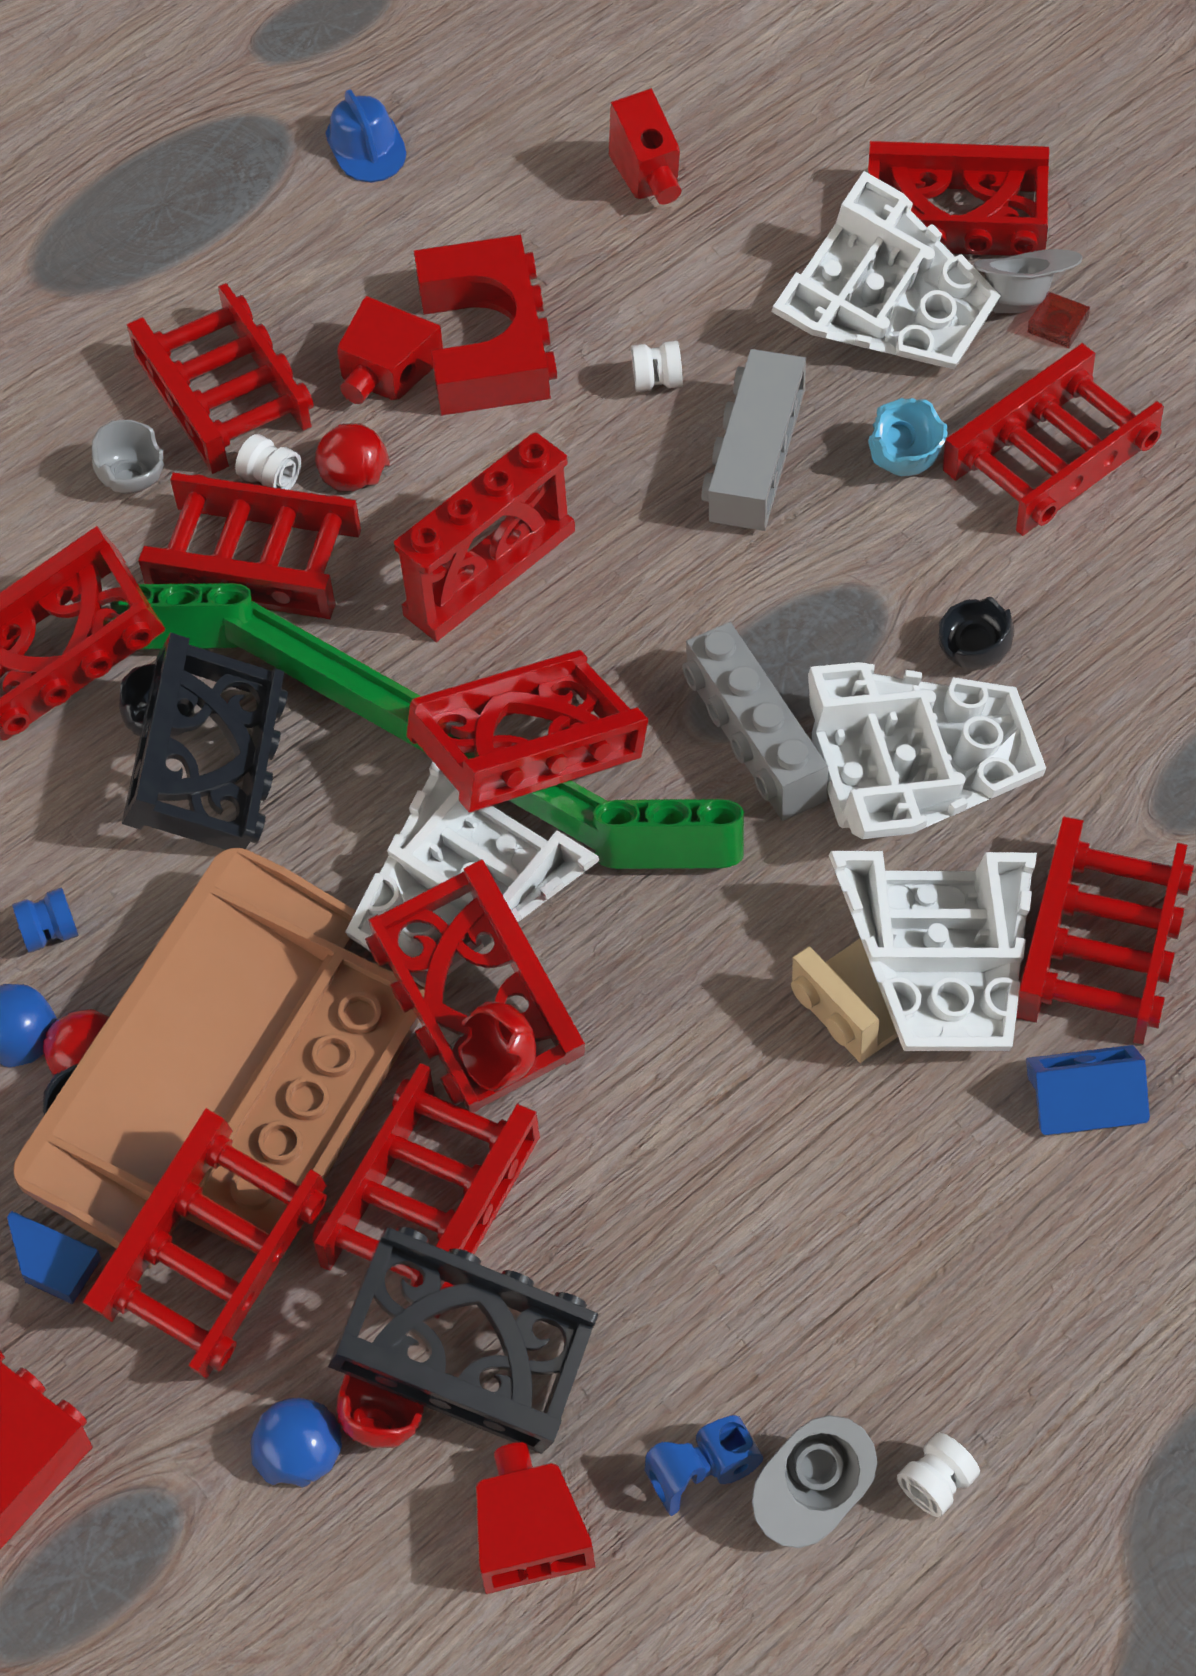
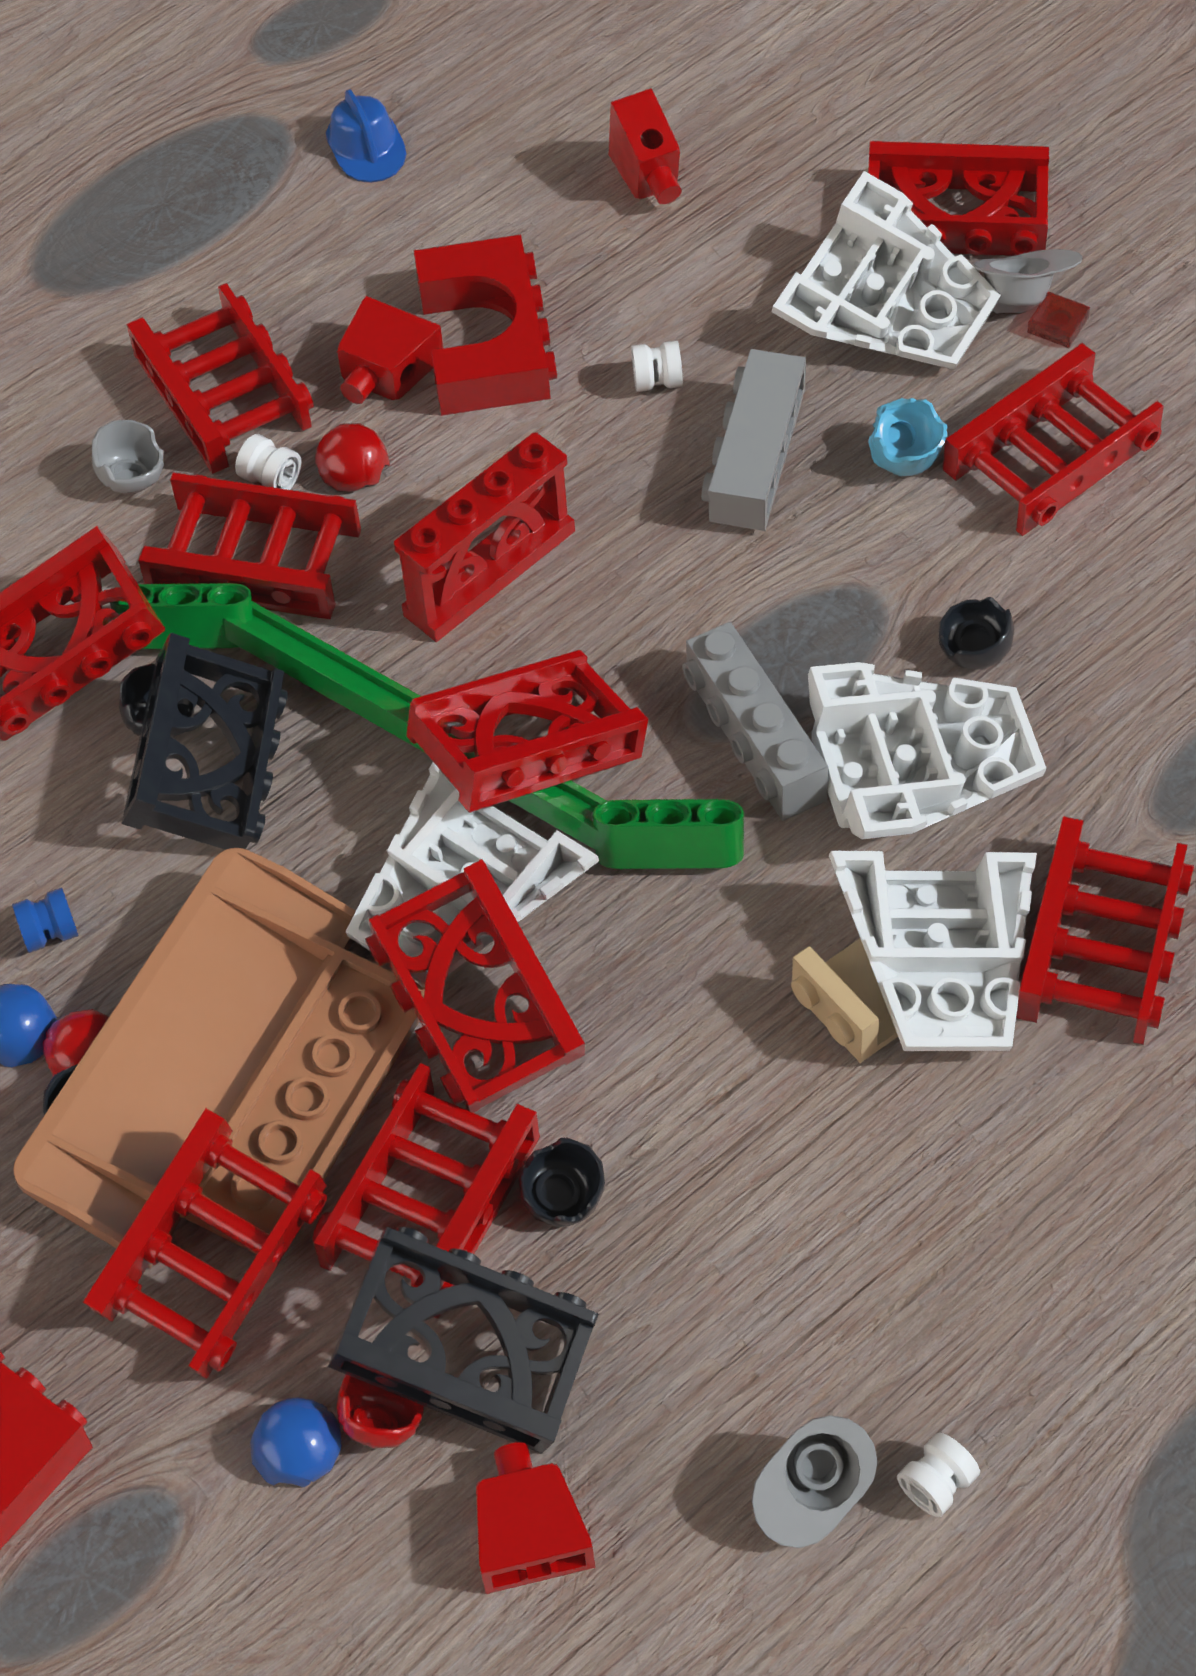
blue tile [7,1211,102,1304] -> none
red hair [458,1001,536,1092] -> none
blue leg [645,1415,764,1516] -> none
blue panel [1026,1045,1150,1135] -> none
none -> black hair [519,1138,605,1227]

